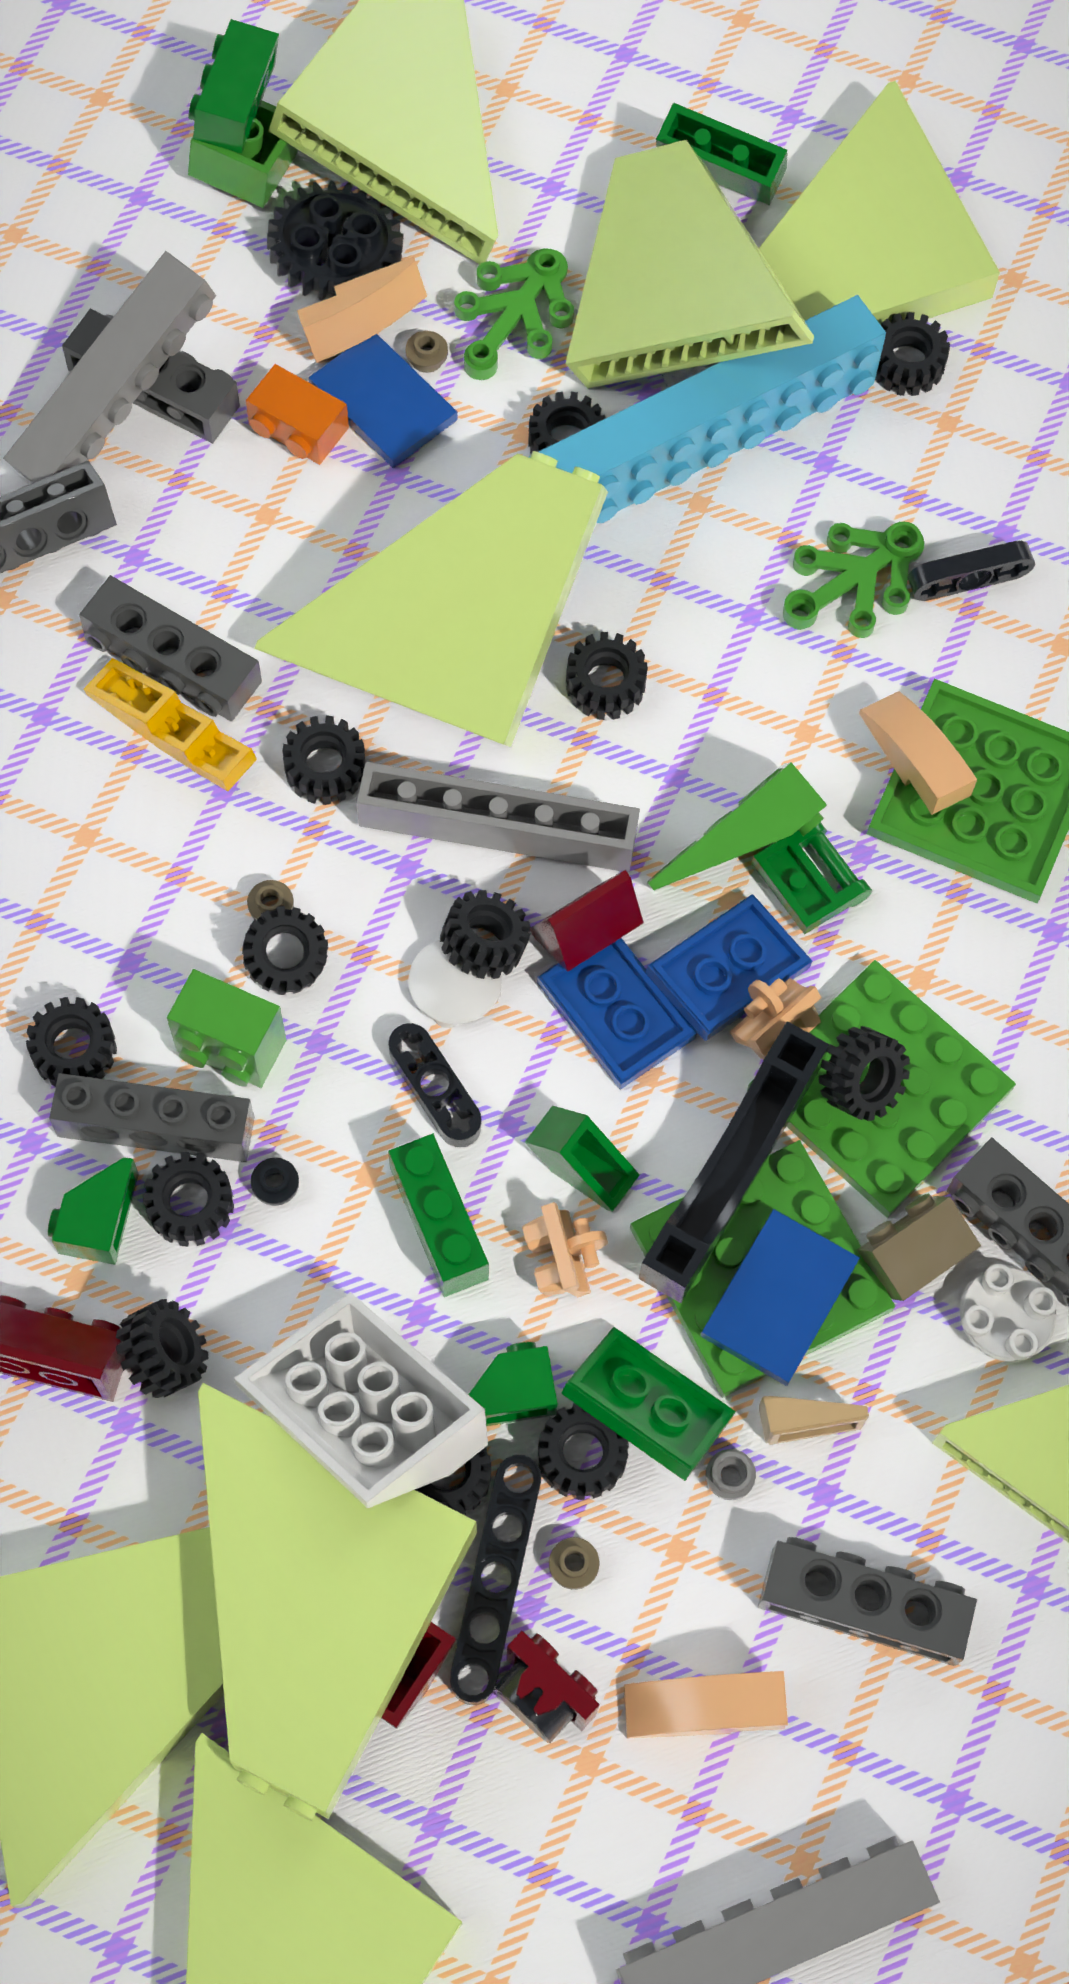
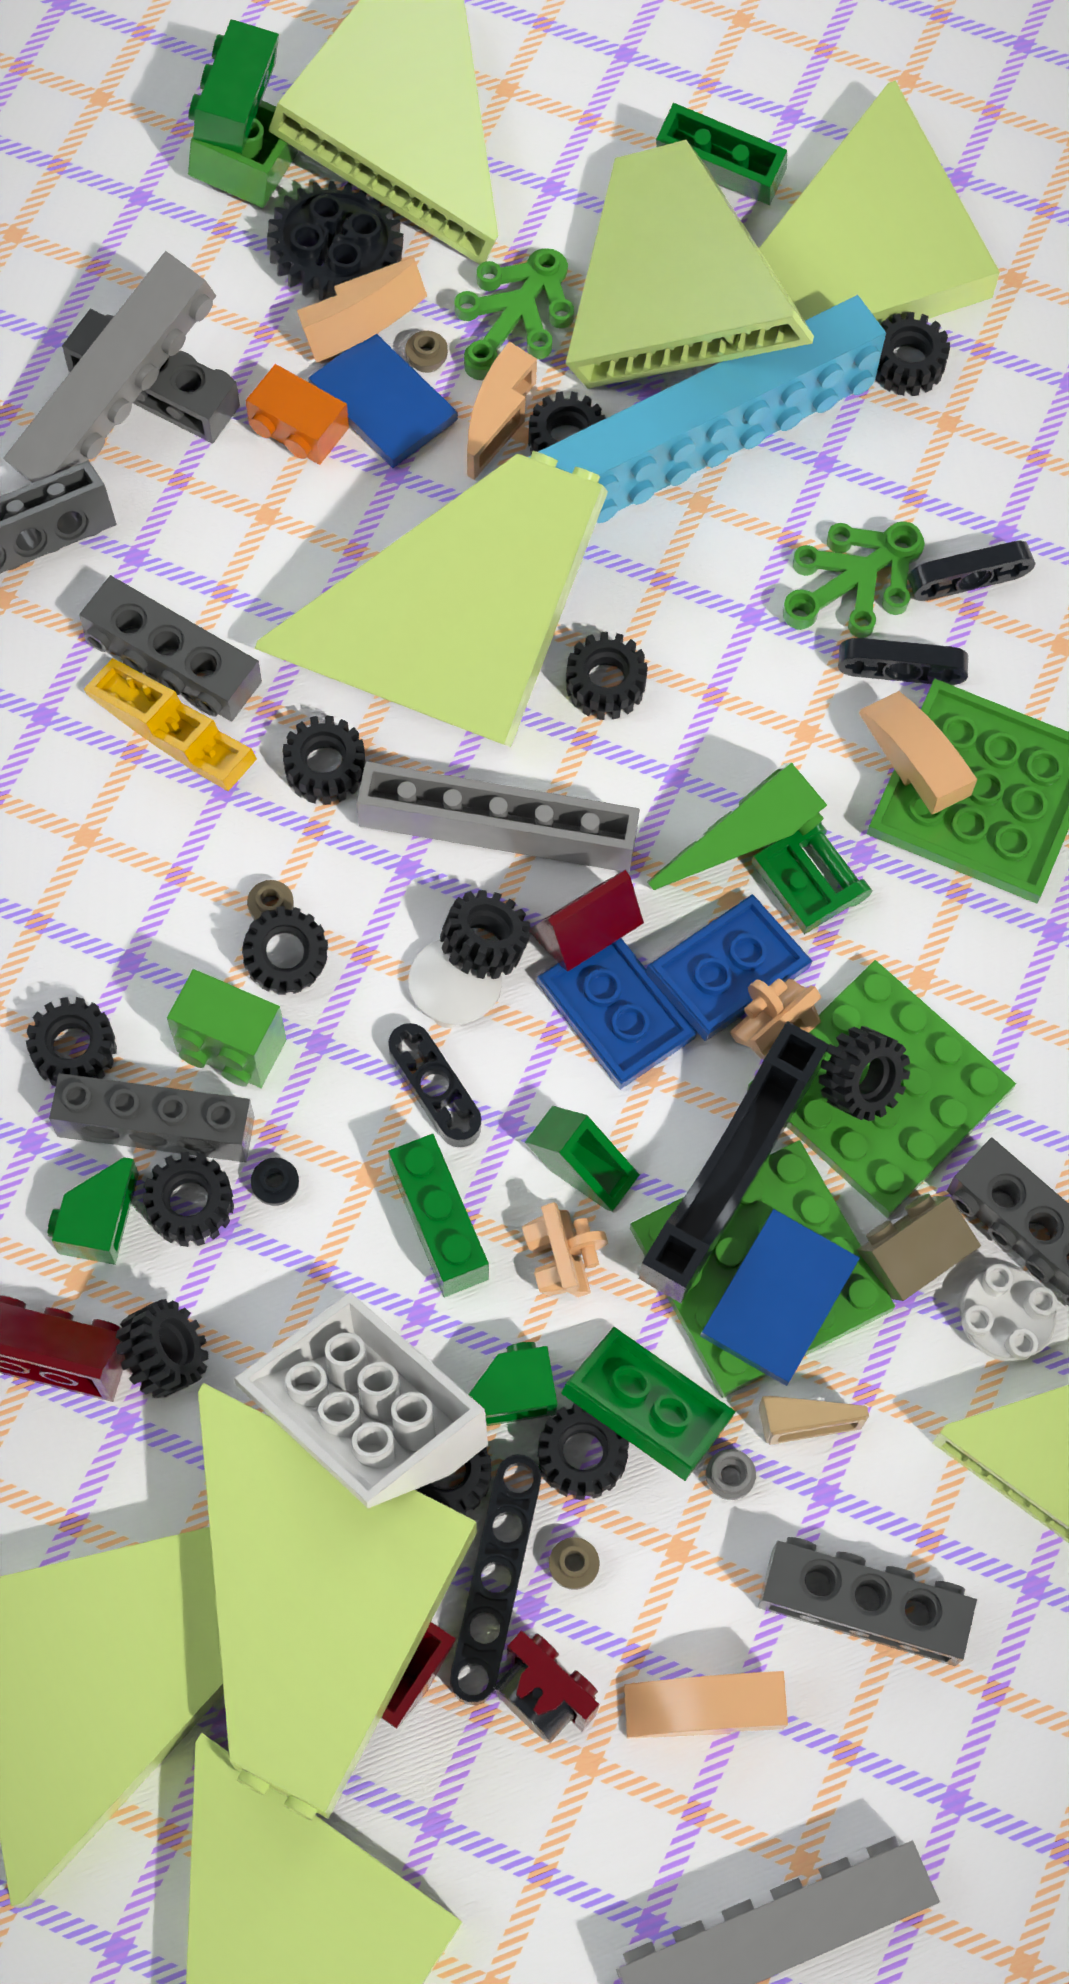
none -> light nougat slope [467,341,537,480]
none -> black beam [838,638,969,685]

